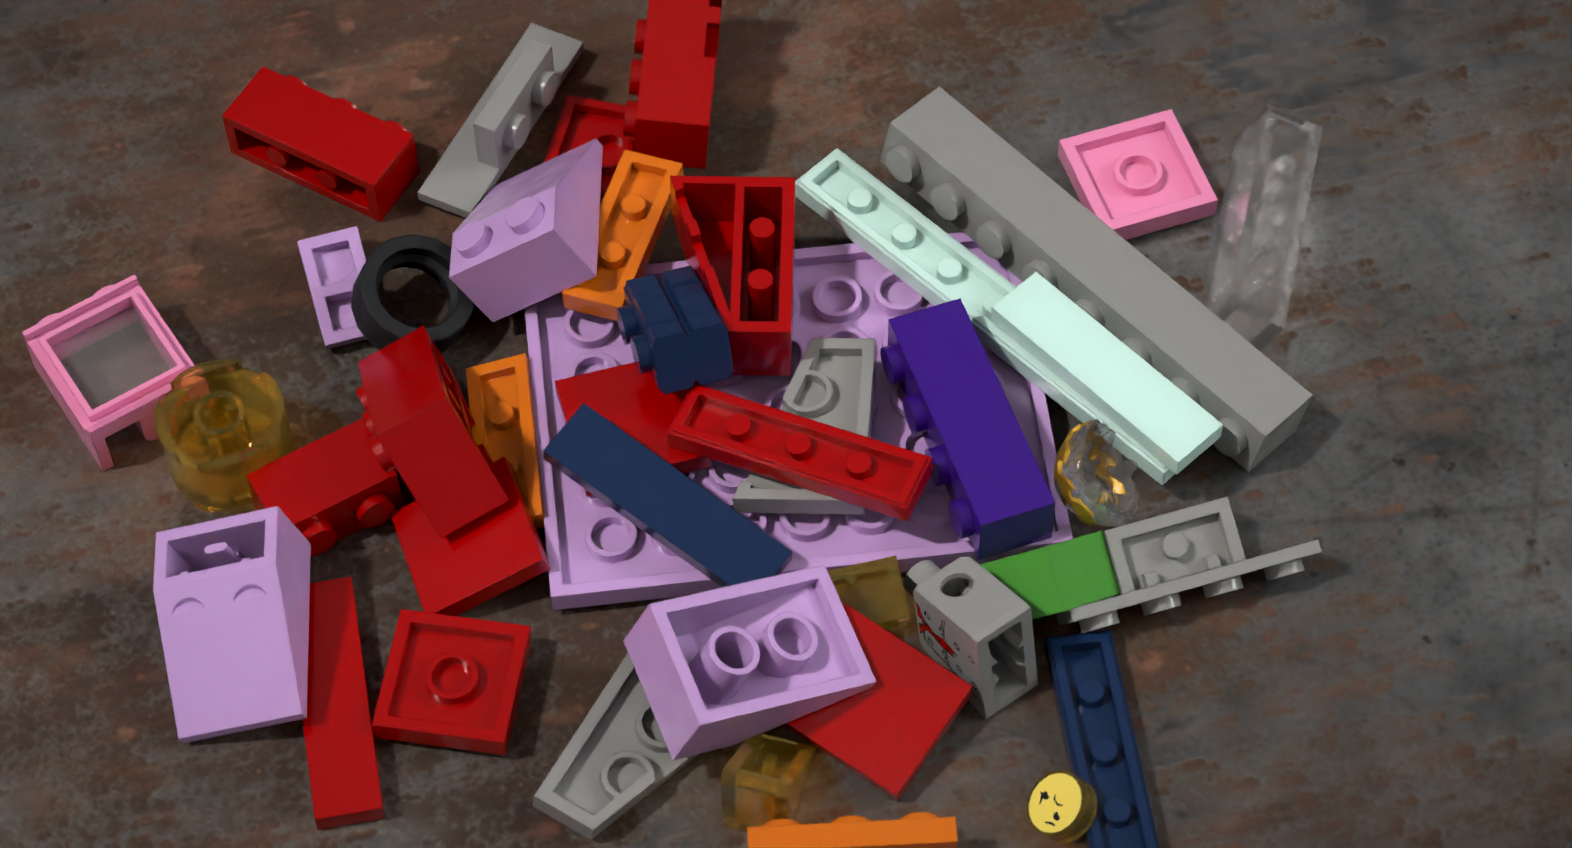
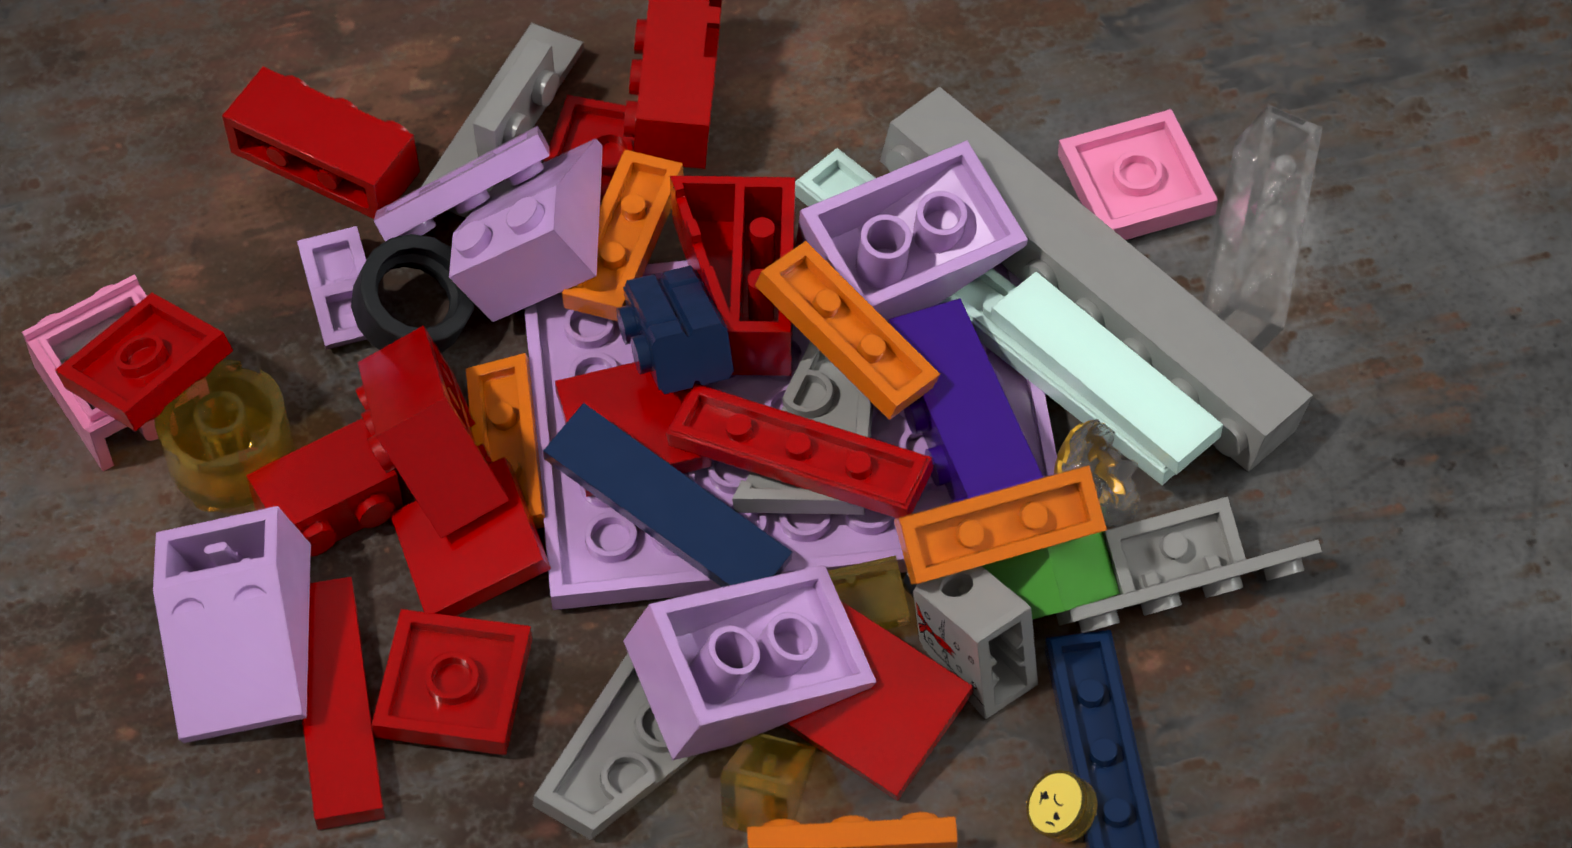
none -> red plate [55,292,233,431]
none -> lavender plate [374,126,550,242]
none -> orange plate [755,241,940,420]
none -> lavender slope [795,140,1028,322]
none -> orange plate [893,465,1107,584]

